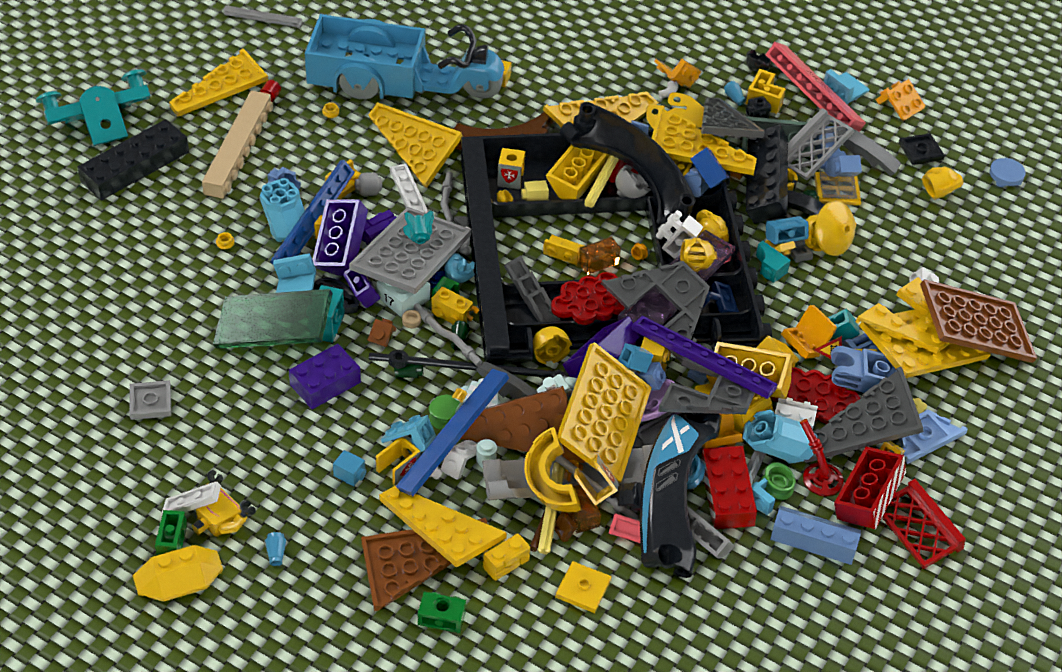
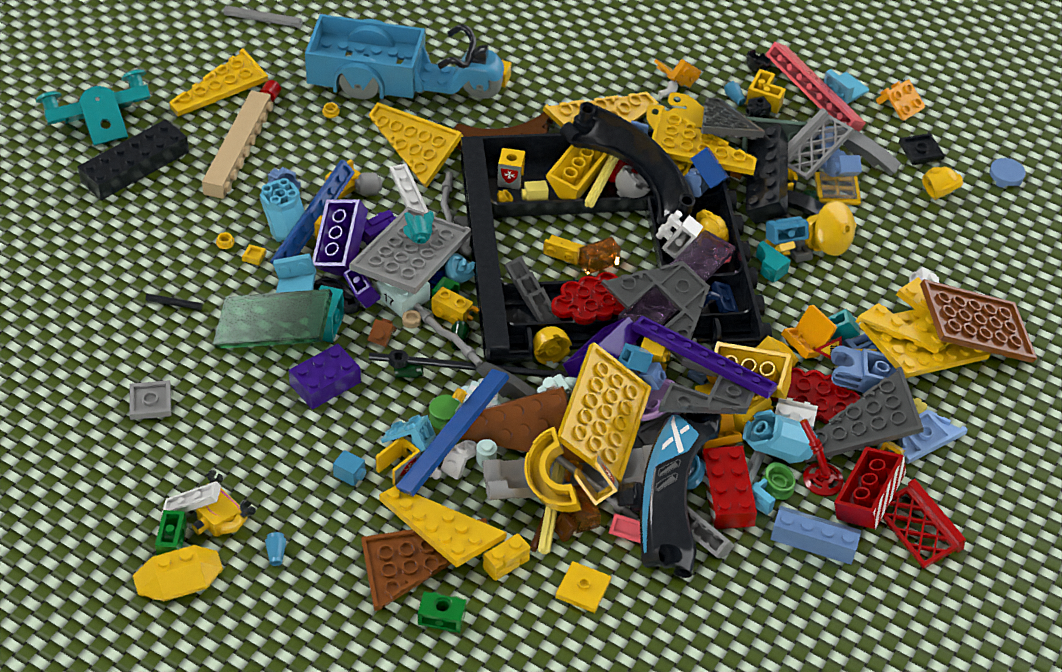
light orange plate [631,243,648,260] -> none
yellow helmet [680,237,717,272] -> none
none -> black bar [145,293,203,310]
none -> yellow tile [242,244,267,266]

